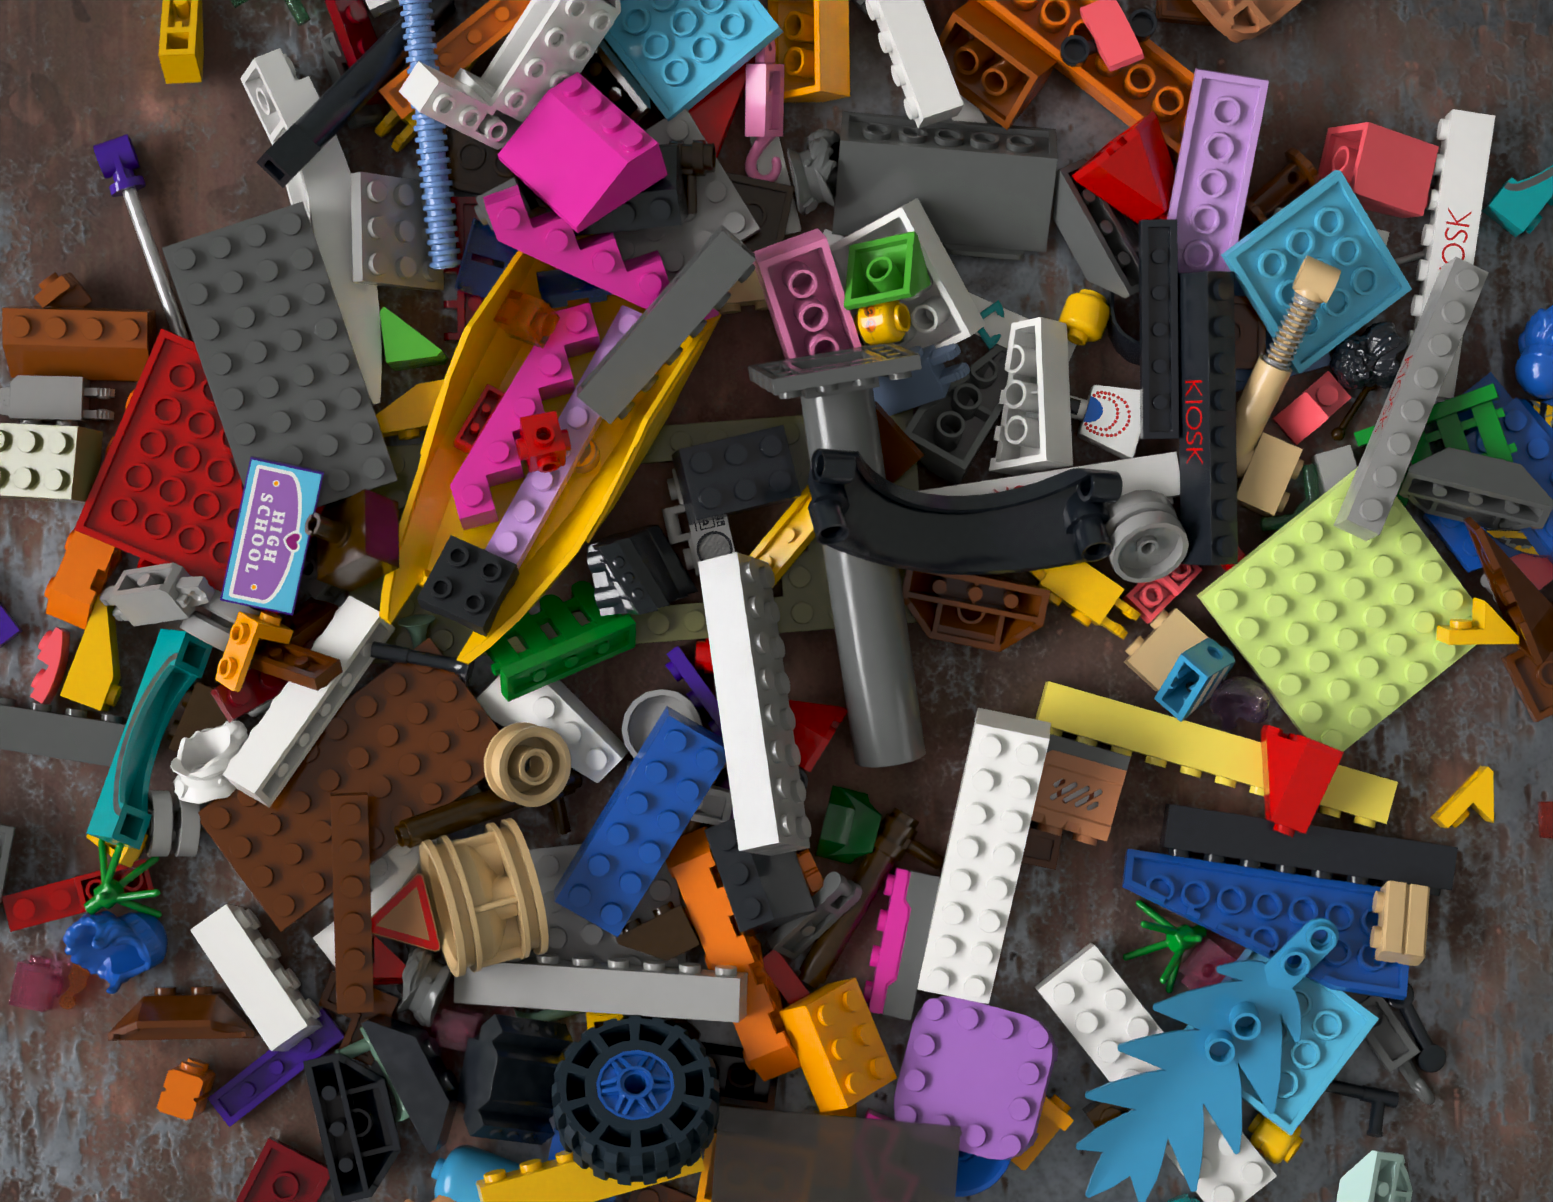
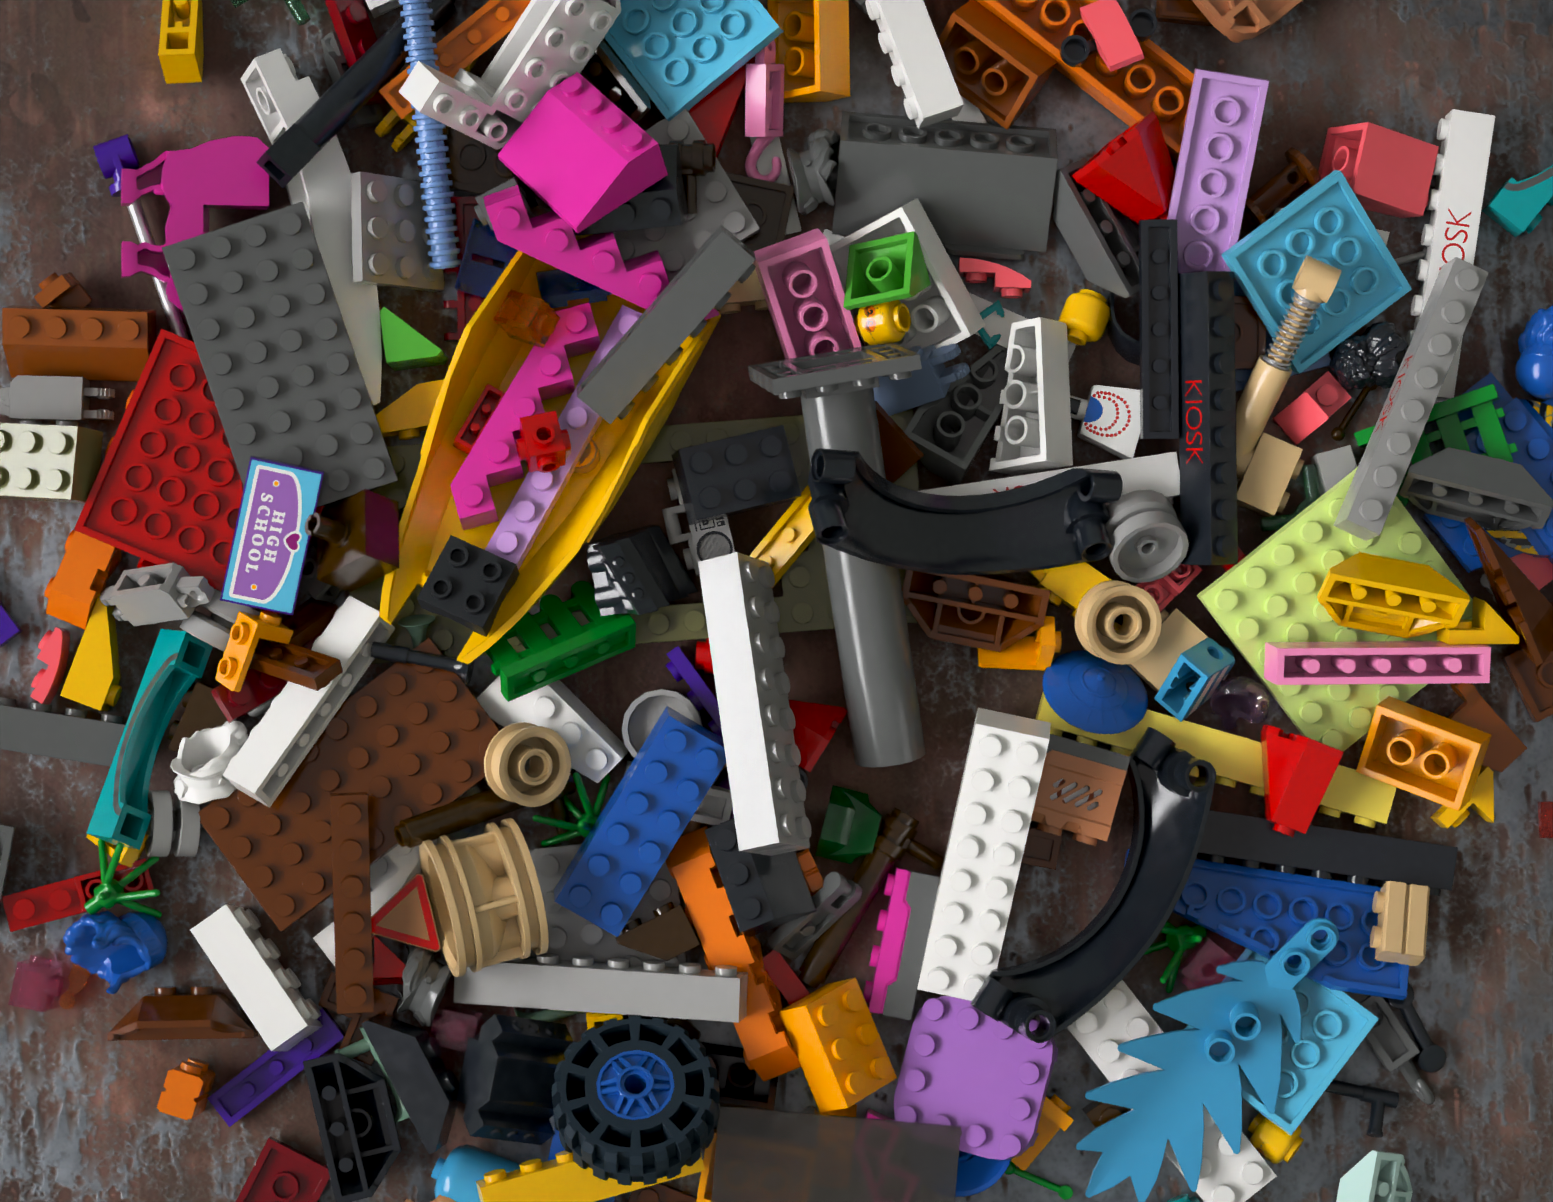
none -> dark pink animal [121,136,269,312]
none -> green plant [532,772,610,847]
none -> coral slope [958,257,1031,299]
none -> black panel [970,727,1216,1043]
none -> light orange bracket [977,616,1061,671]
none -> green hinge [1005,1161,1073,1200]
none -> blue hat [1042,650,1148,734]
none -> tan wheel [1075,580,1162,665]
none -> bright pink brick [1264,641,1491,685]
none -> yellow wedge [1317,552,1470,638]
none -> light orange brick [1356,696,1492,811]
none -> dark orange flag [1447,683,1527,772]

